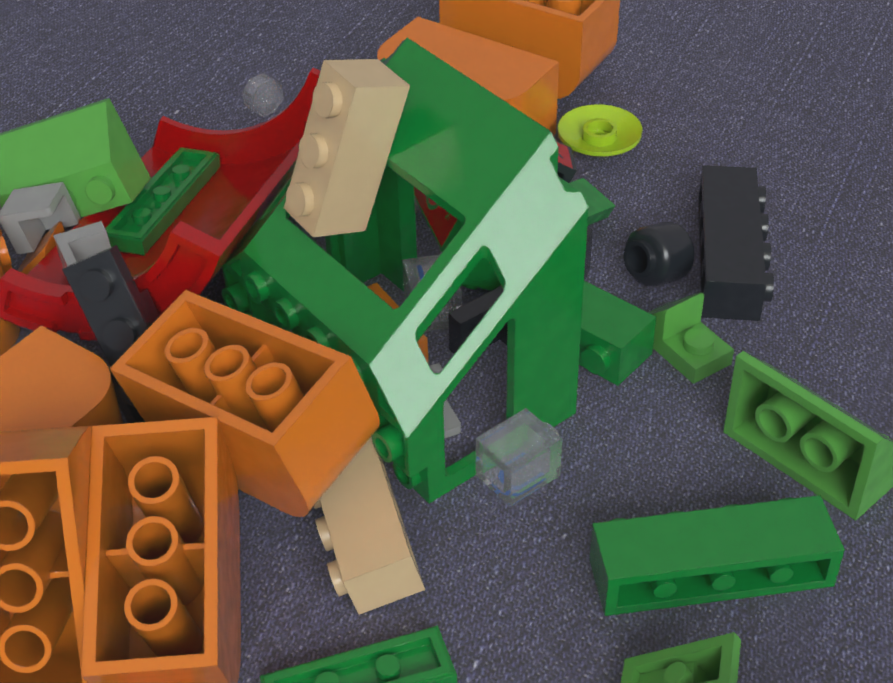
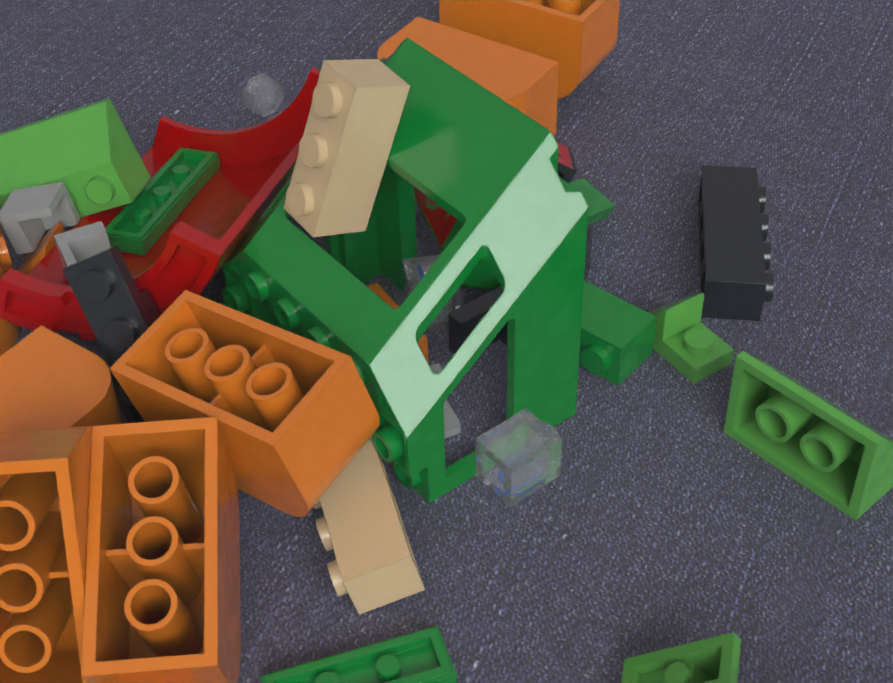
lime dish [558,104,643,157] -> none
green brick [590,495,845,616] -> none
black head [623,222,695,286] -> none

